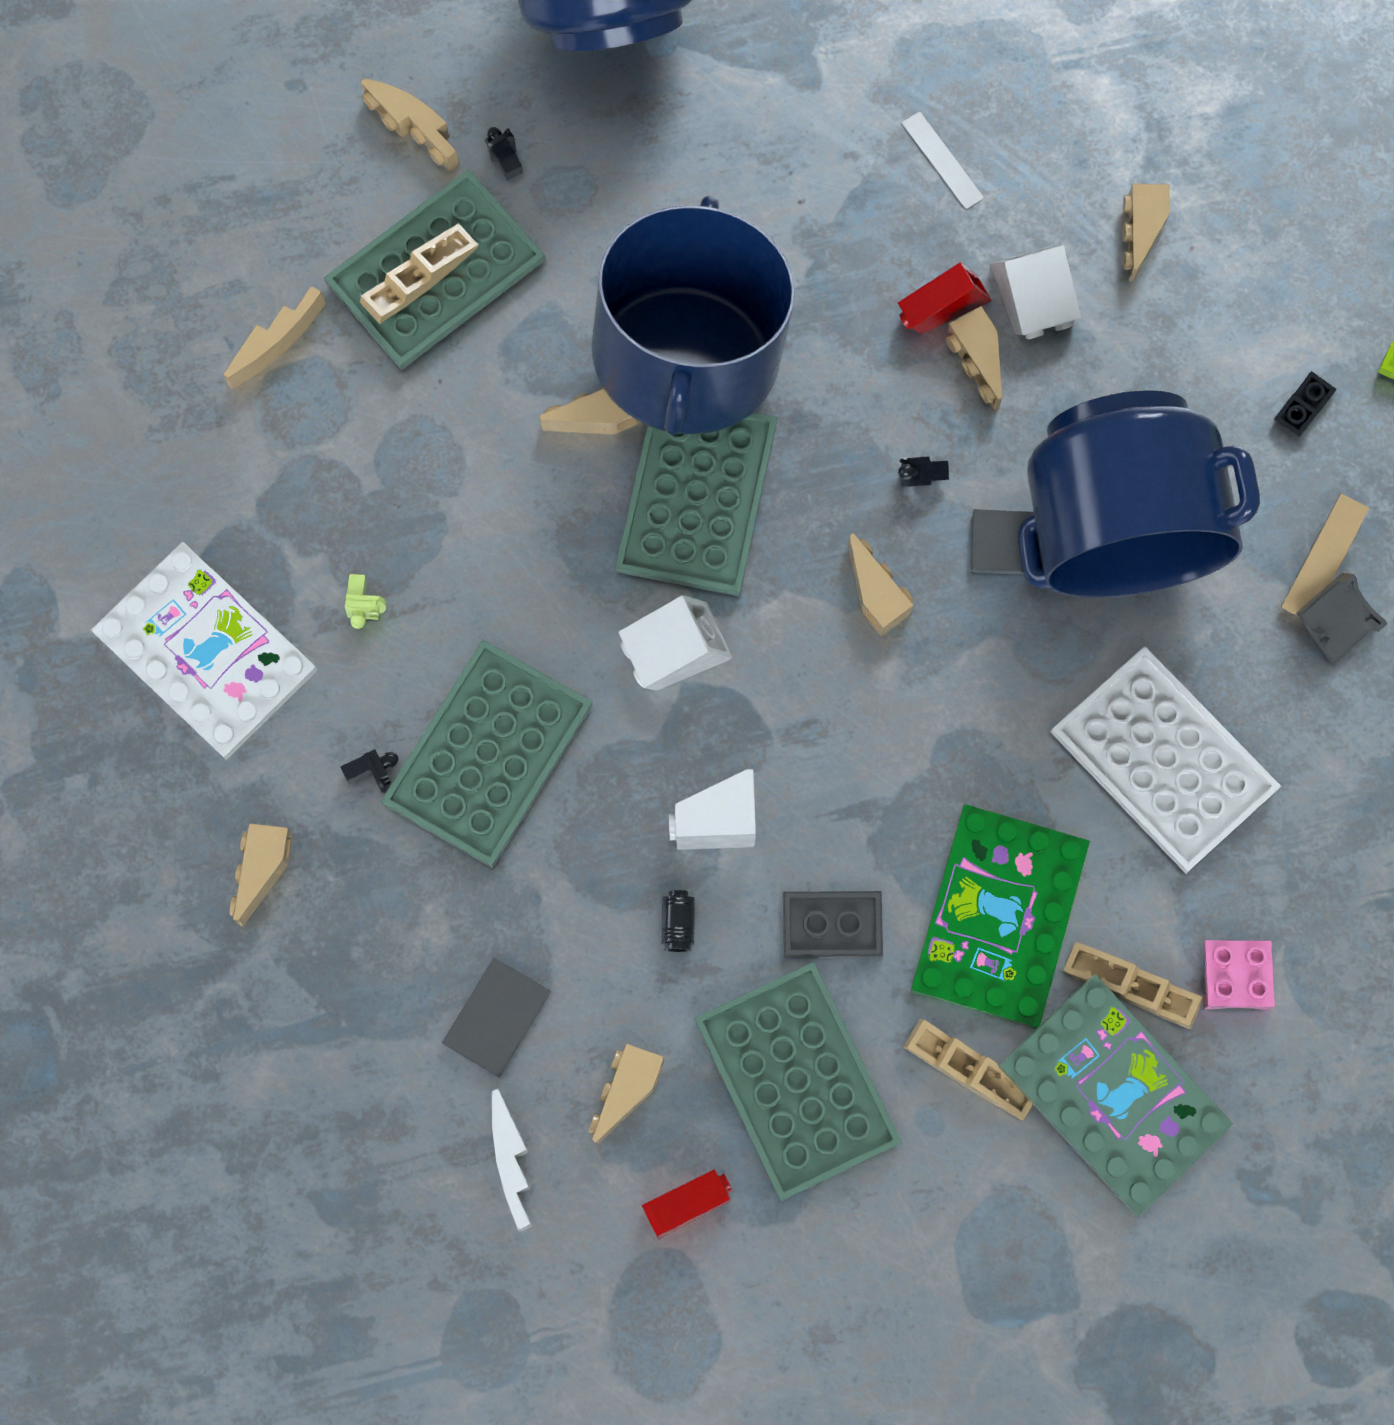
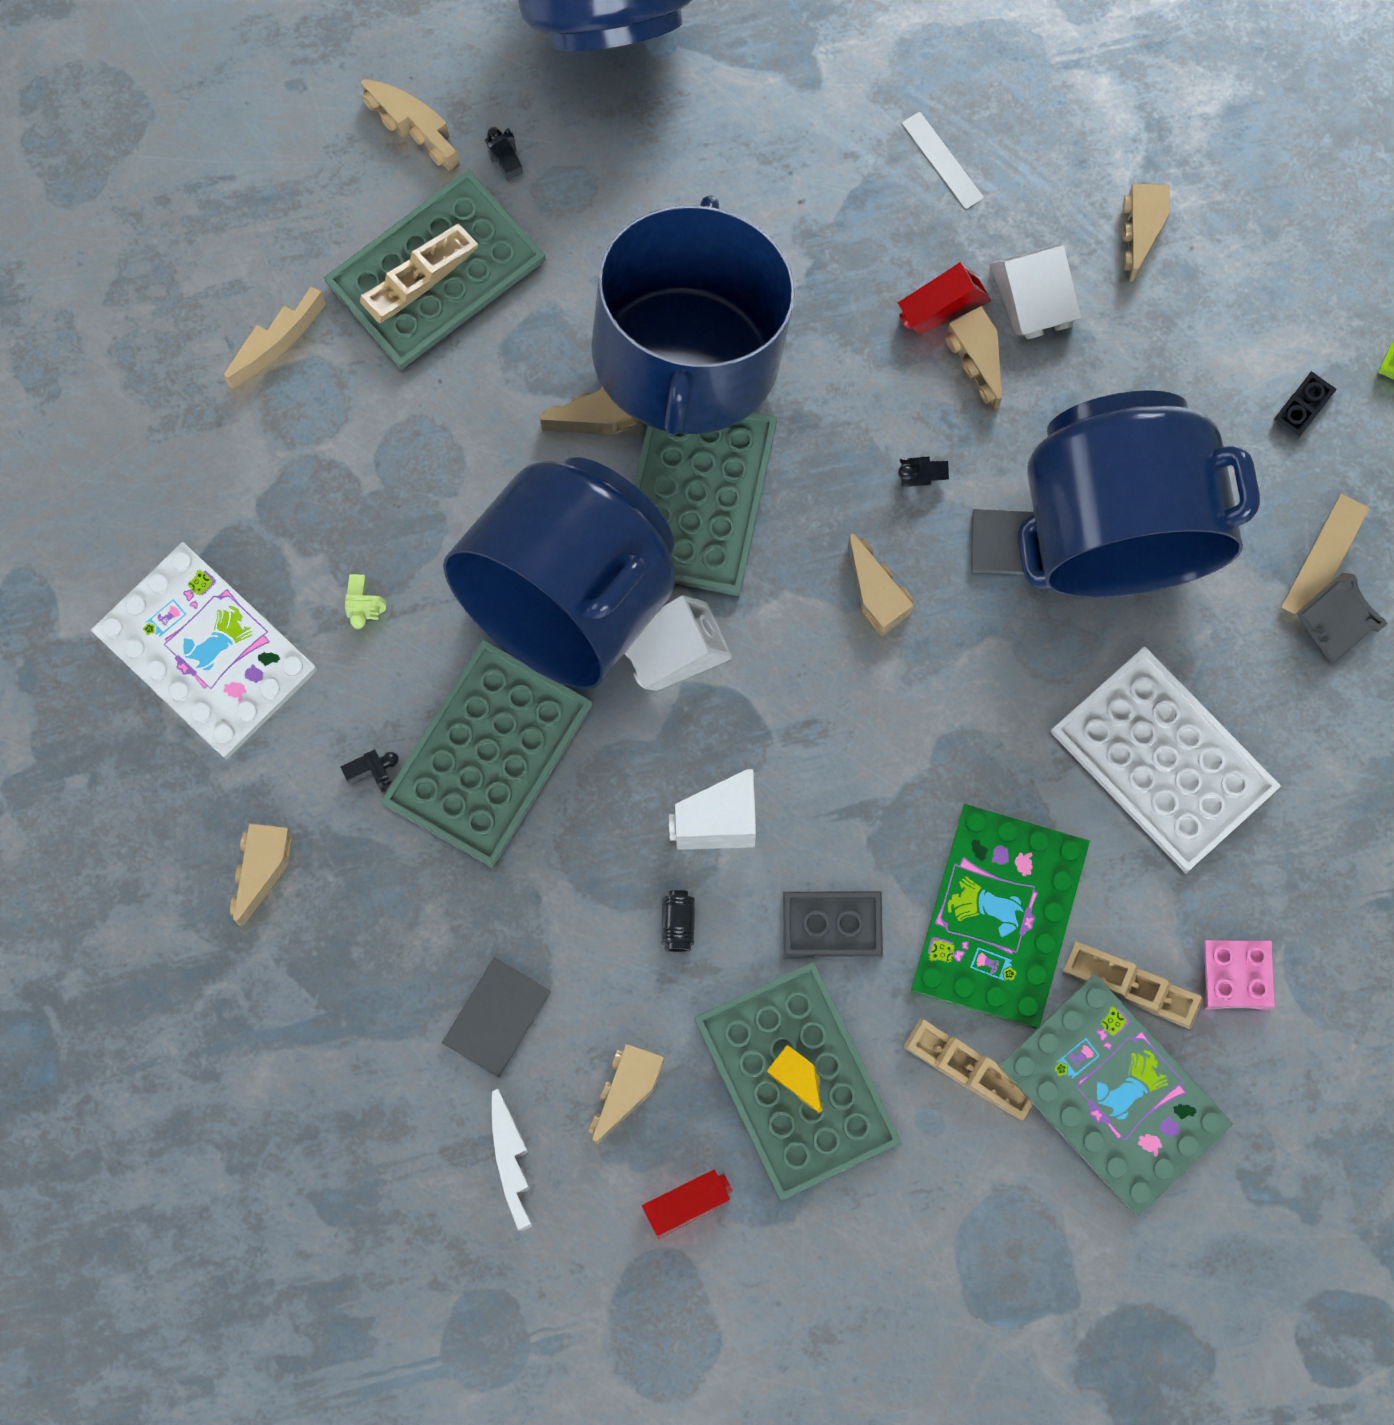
none -> dark blue piece [443,457,675,689]
none -> yellow slope [767,1045,823,1114]

